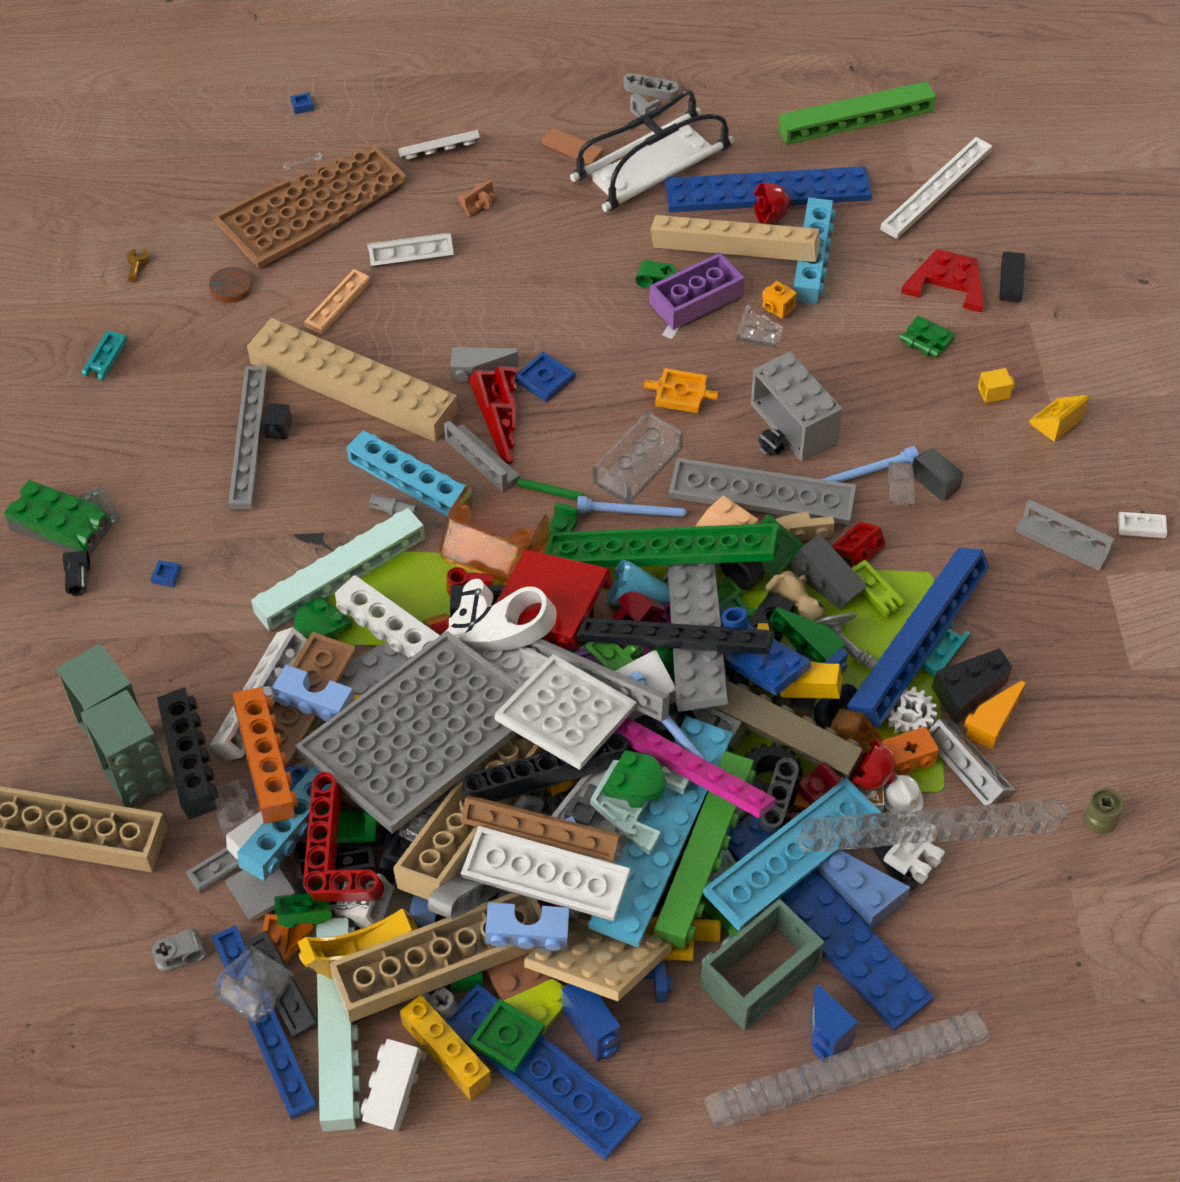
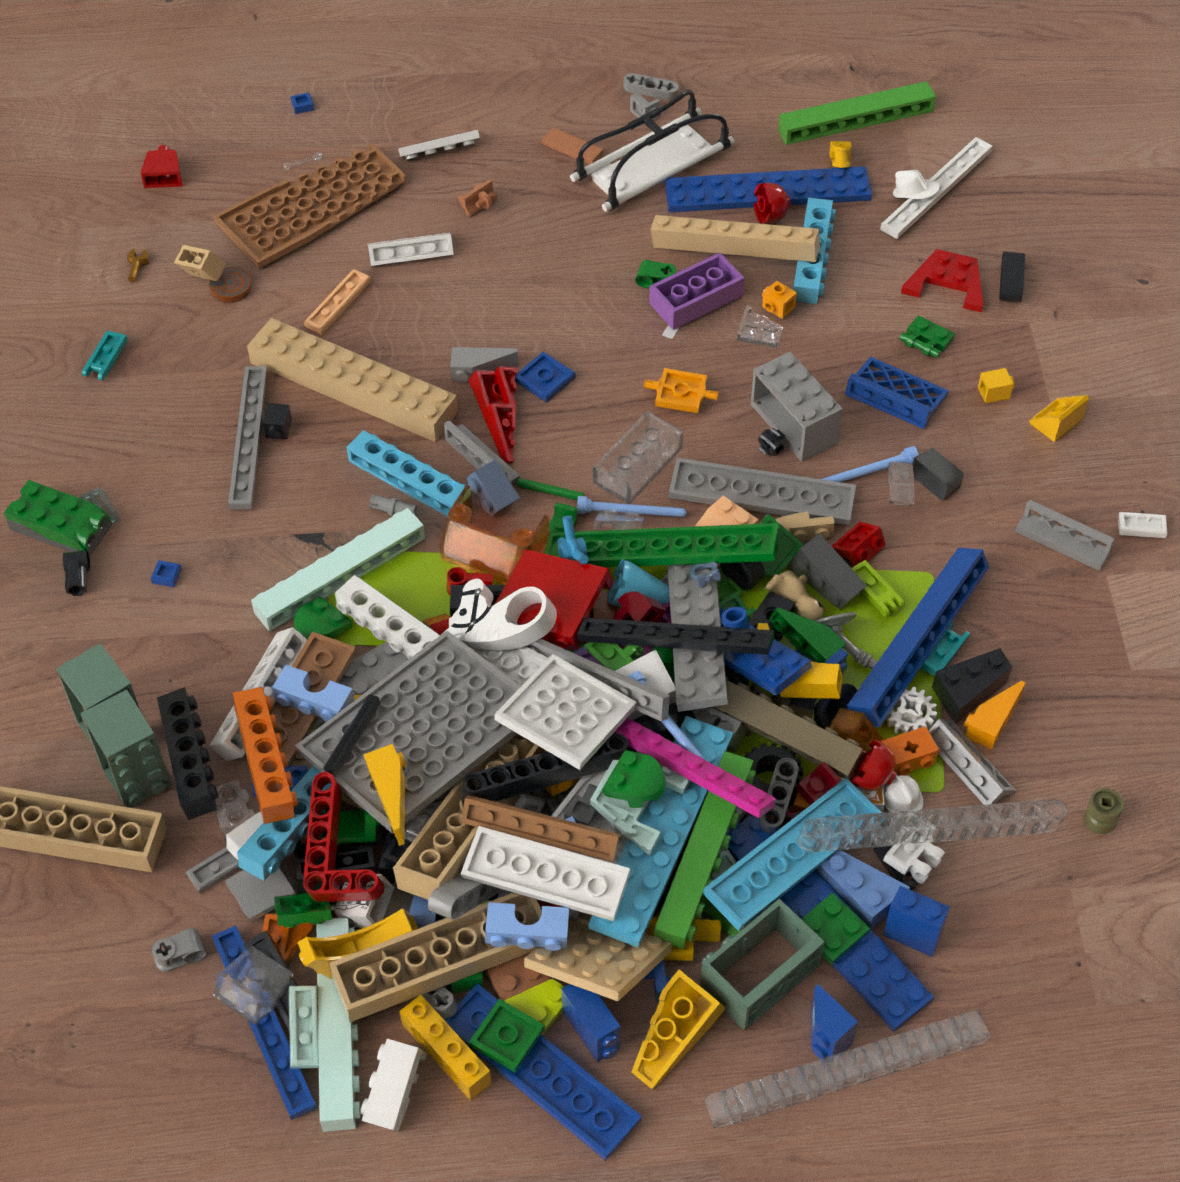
none -> red torso [140,145,183,189]
none -> tan brick [174,245,226,282]
none -> light aqua tile [289,986,319,1069]
none -> black axle [323,694,381,777]
none -> yellow slope [364,744,406,846]
none -> sand blue brick [466,459,520,517]
none -> dark azure bar [557,516,588,565]
none -> clear wing [594,509,645,530]
none -> yellow wedge [632,970,726,1090]
none -> sand blue piece [690,562,721,588]
none -> green plate [801,892,870,965]
none -> yellow piece [830,141,852,168]
none -> blue fence [845,356,949,429]
none -> blue brick [883,886,950,957]
none -> white piece [893,170,940,199]

